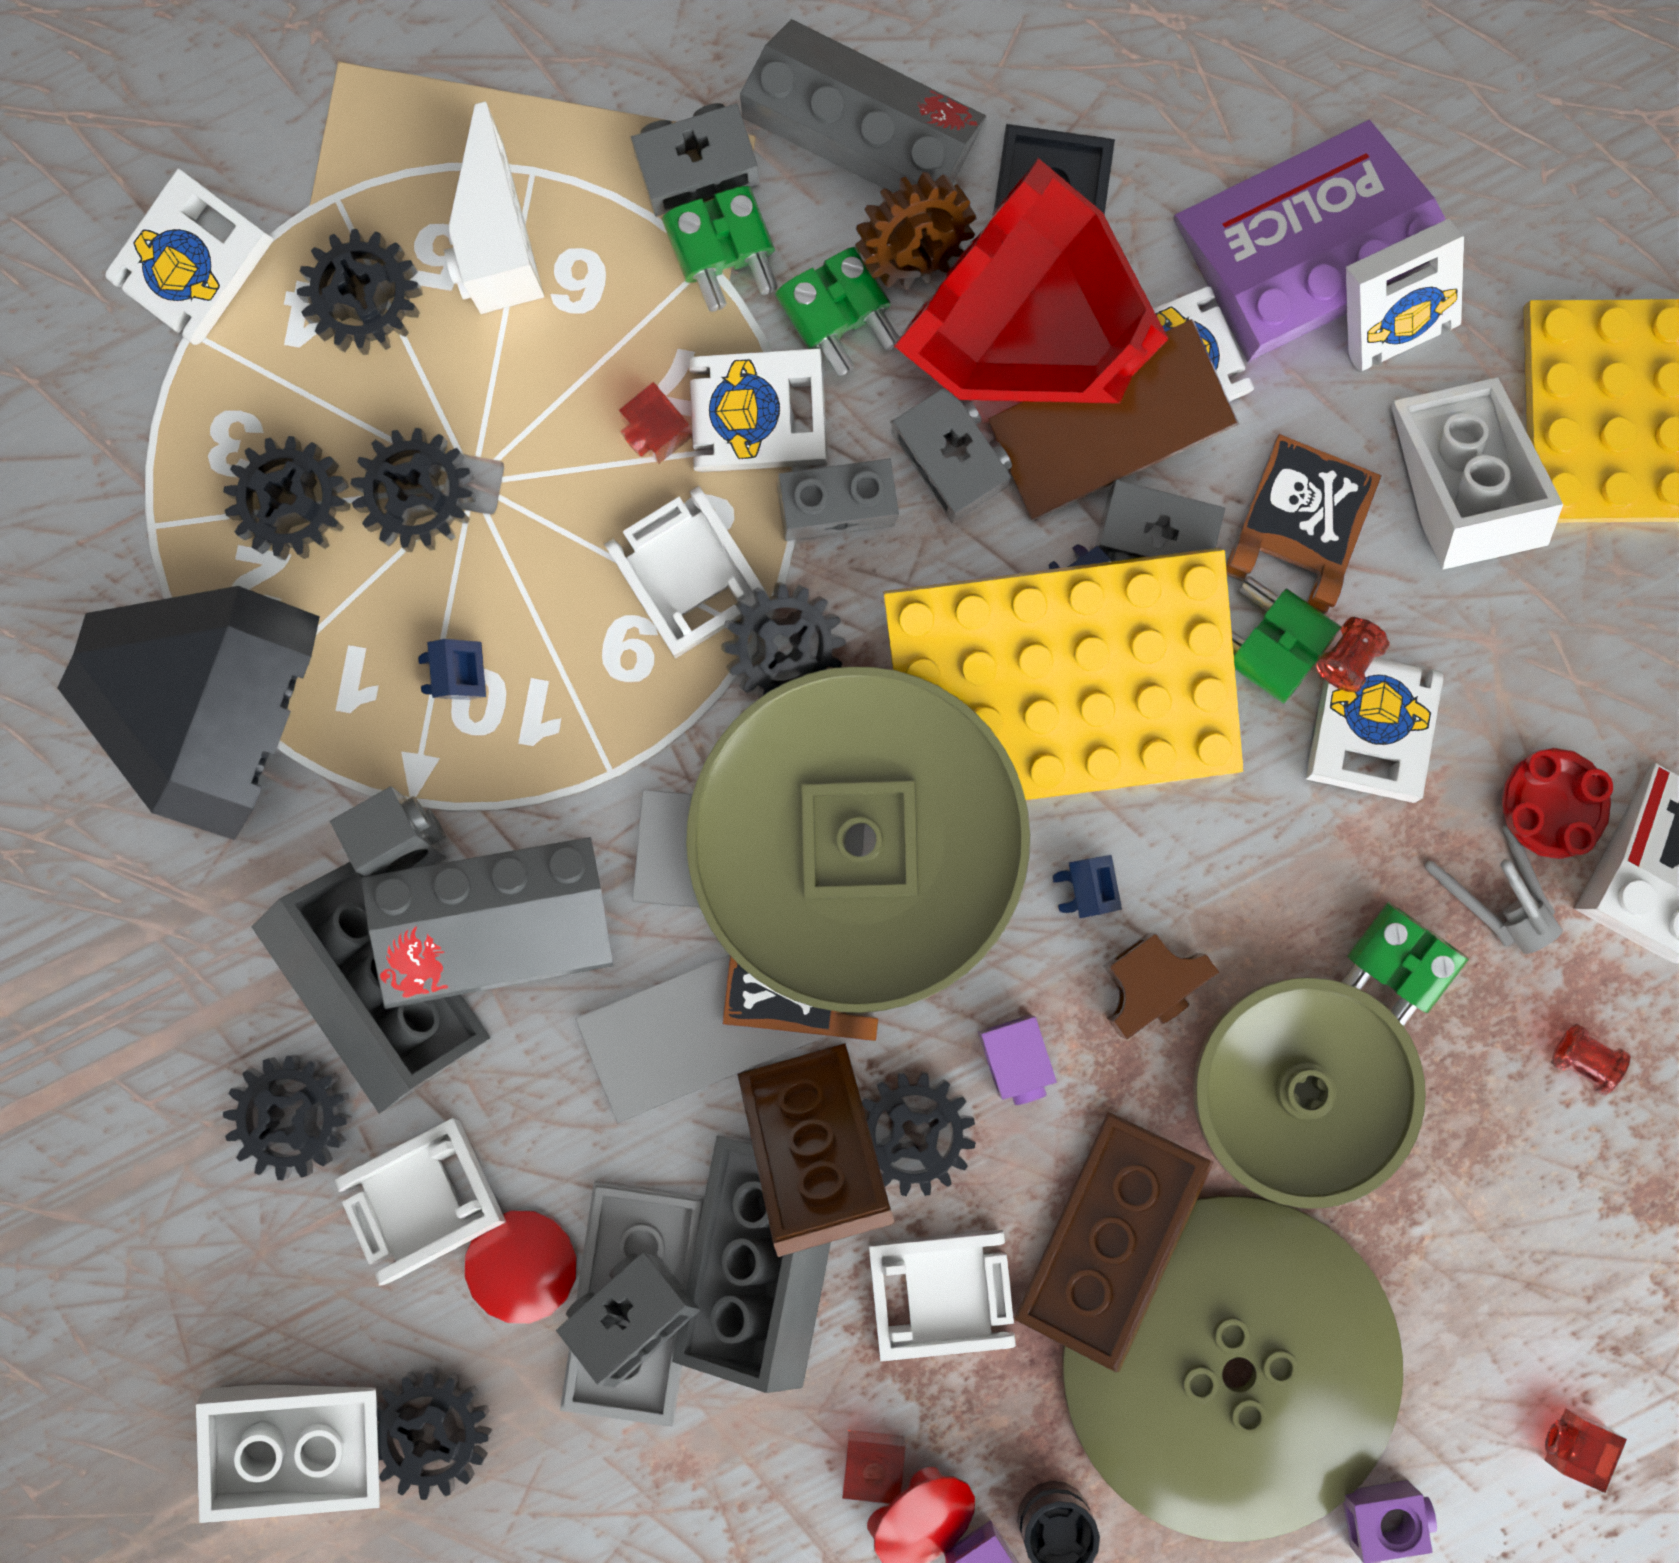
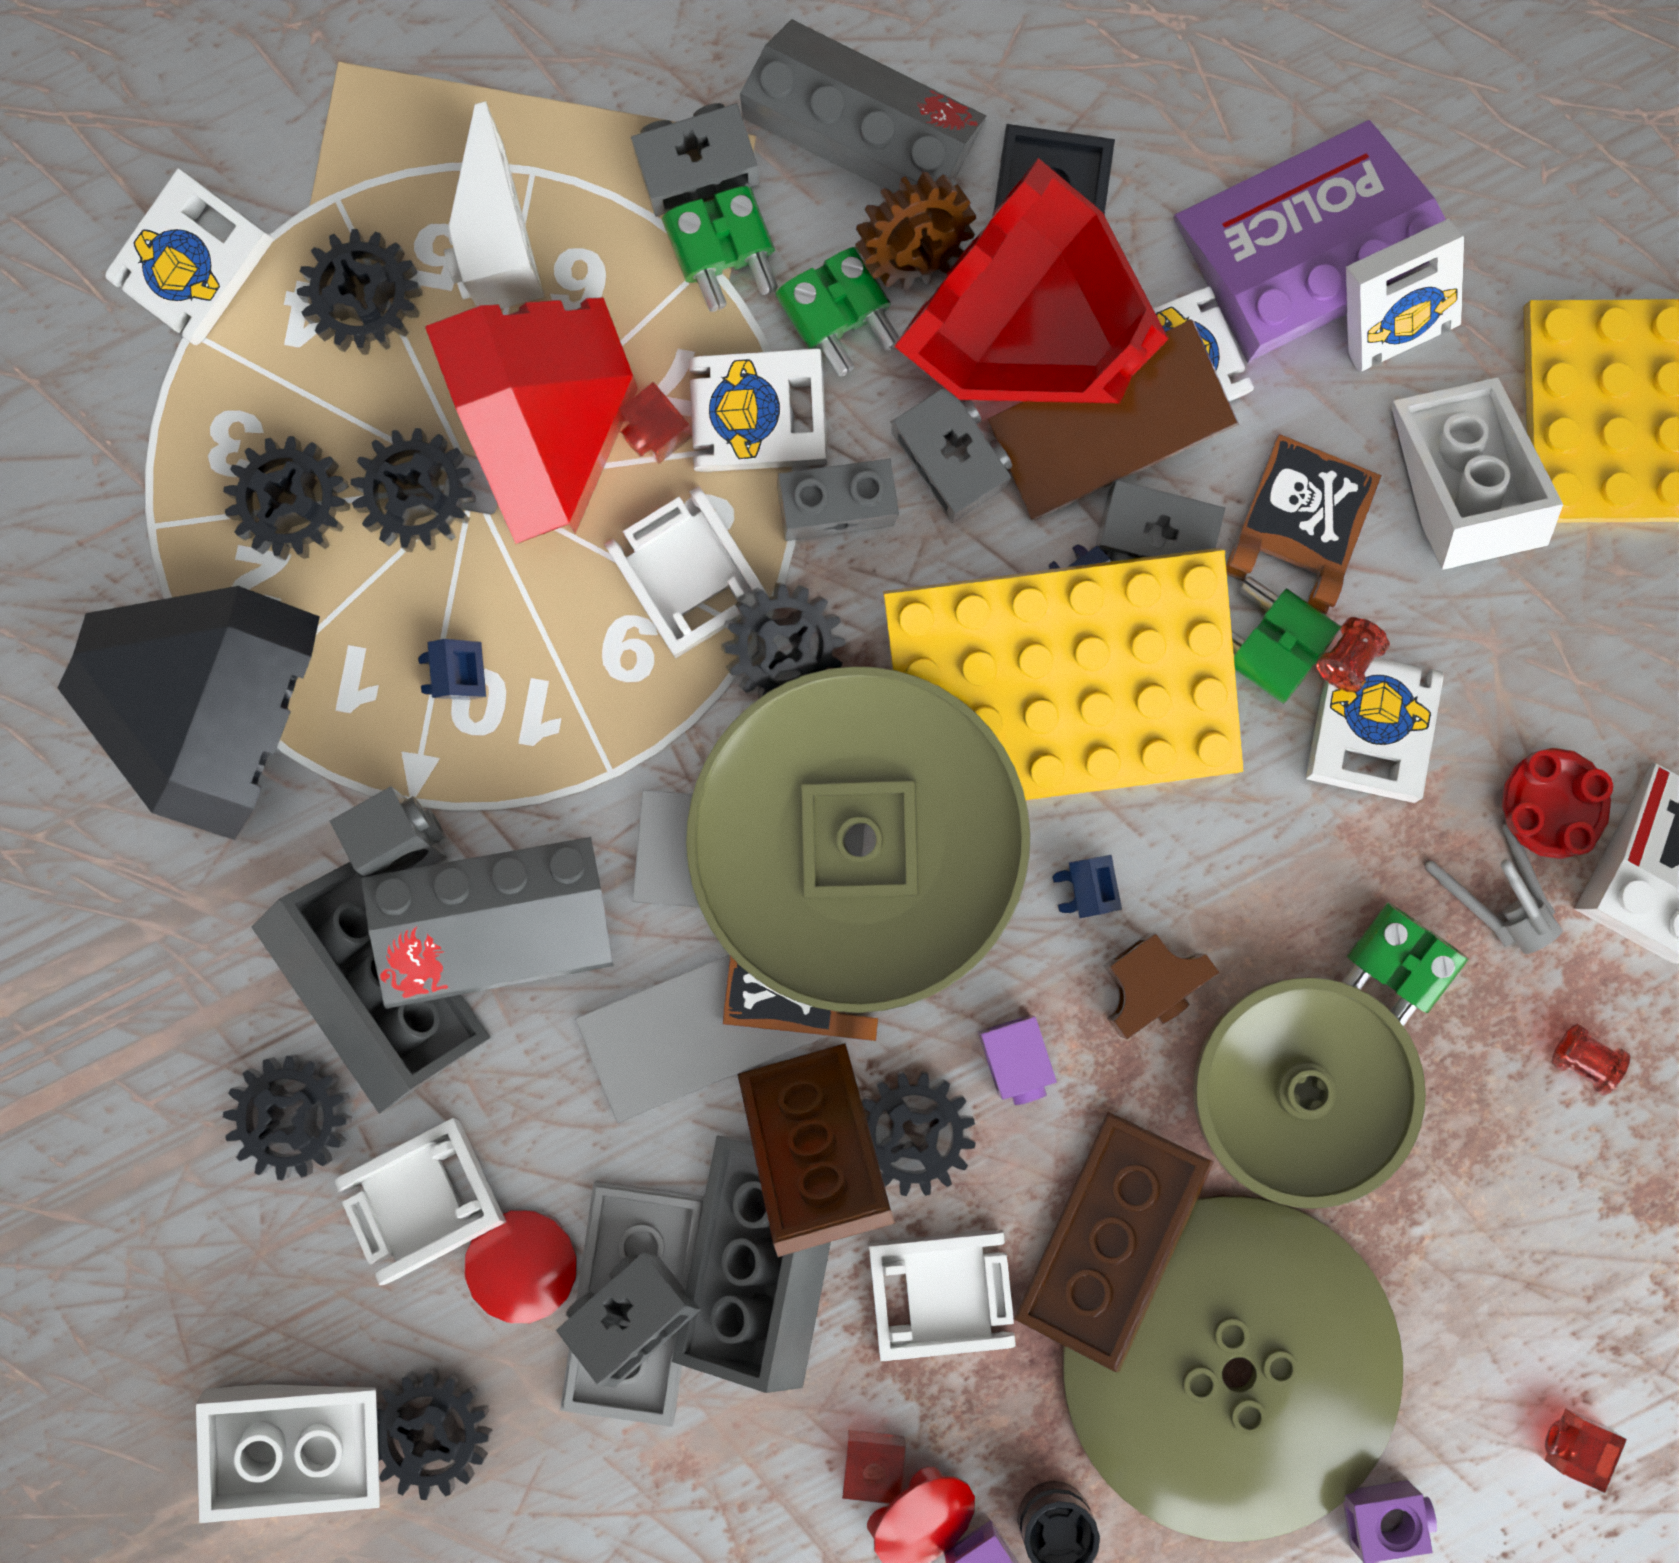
none -> red panel [425,297,638,544]

